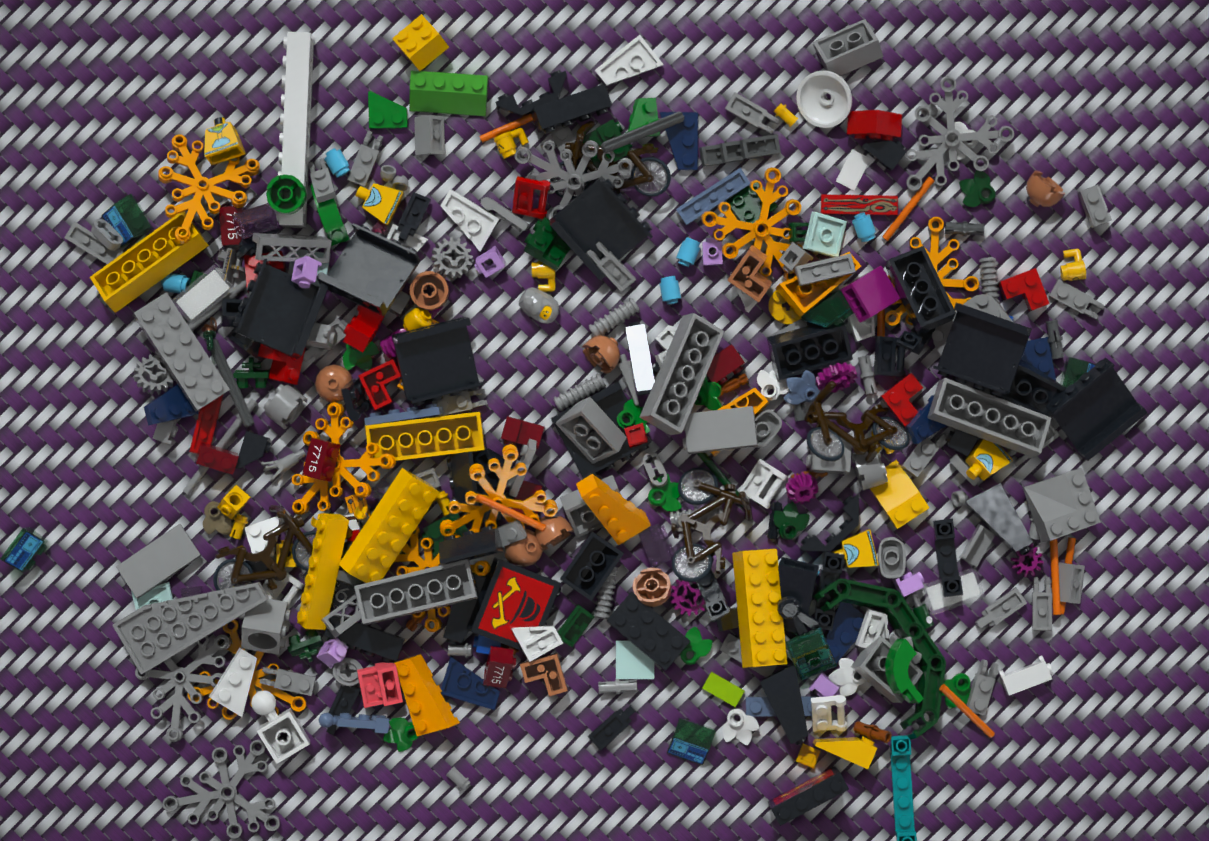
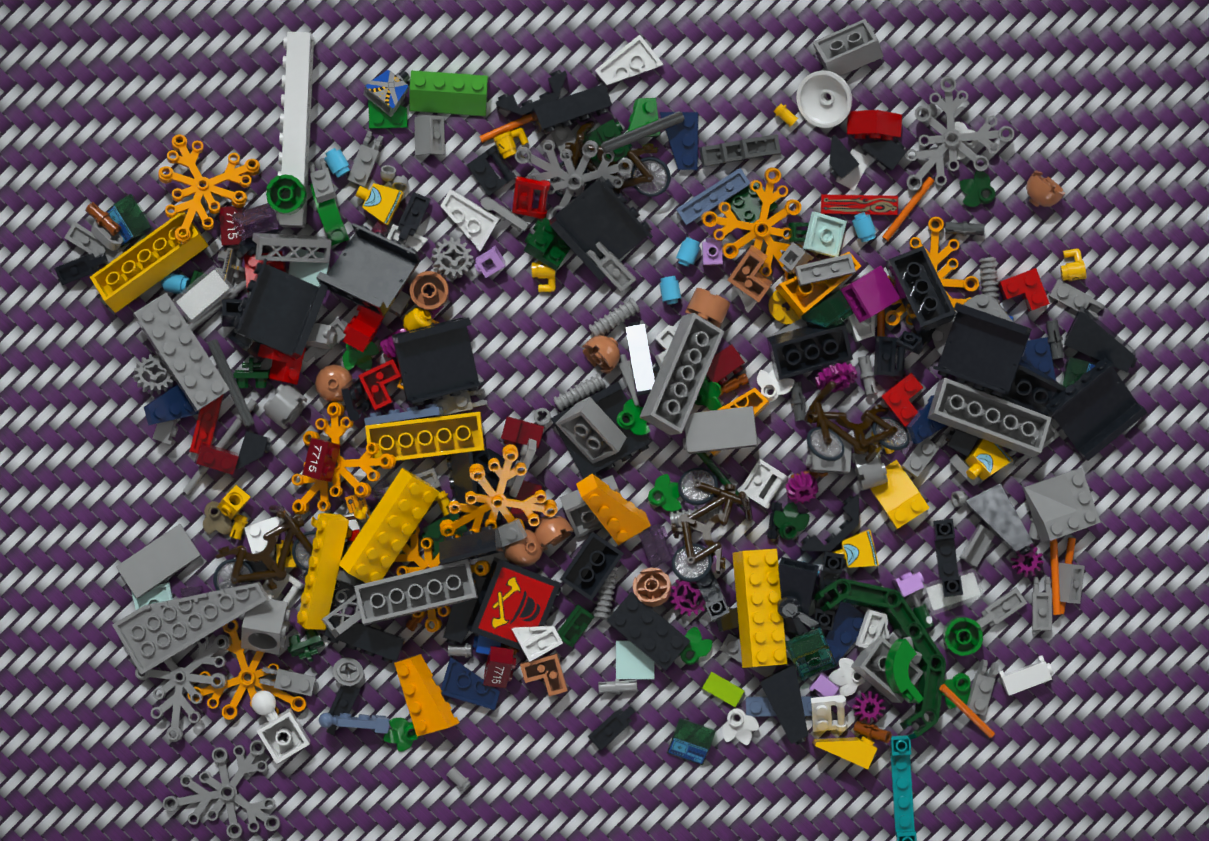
slope [0,527,48,572] -> none
piece [202,317,217,351] -> none
yellow torso [204,117,246,165] -> none
white wing [209,647,257,717] -> none
light grey piece [261,449,306,486] -> none
lavender brick [291,256,322,288] -> none
lavender brick [316,638,348,668] -> none
coral brick [357,662,403,708] -> none
yellow brick [392,14,449,71] -> none
orange bar [476,494,546,532] -> none
light grey piece [519,287,559,324] -> none
red tile [624,423,648,448] -> none
light grey beam [642,452,668,487] -> none
light grey hinge [725,92,780,134] -> none
light grey piece [755,409,782,448] -> none
black panel [767,766,849,826] -> none
sand blue plate [784,370,819,405] -> none
yellow tile [796,743,821,769] -> none
light grey piece [878,537,906,578] -> none
light grey brick [1077,184,1112,228] -> none
none -> black hinge [54,253,108,285]
none -> dark orange pin [85,202,121,236]
none -> torso [363,70,410,117]
none -> black plate [467,145,517,196]
none -> light grey bush [534,408,551,425]
none -> nougat brick [685,288,730,328]
none -> black slope [829,135,859,180]
none -> magenta gear [853,691,886,724]
none -> green brick [943,617,983,656]
none -> black slope [1064,306,1137,372]

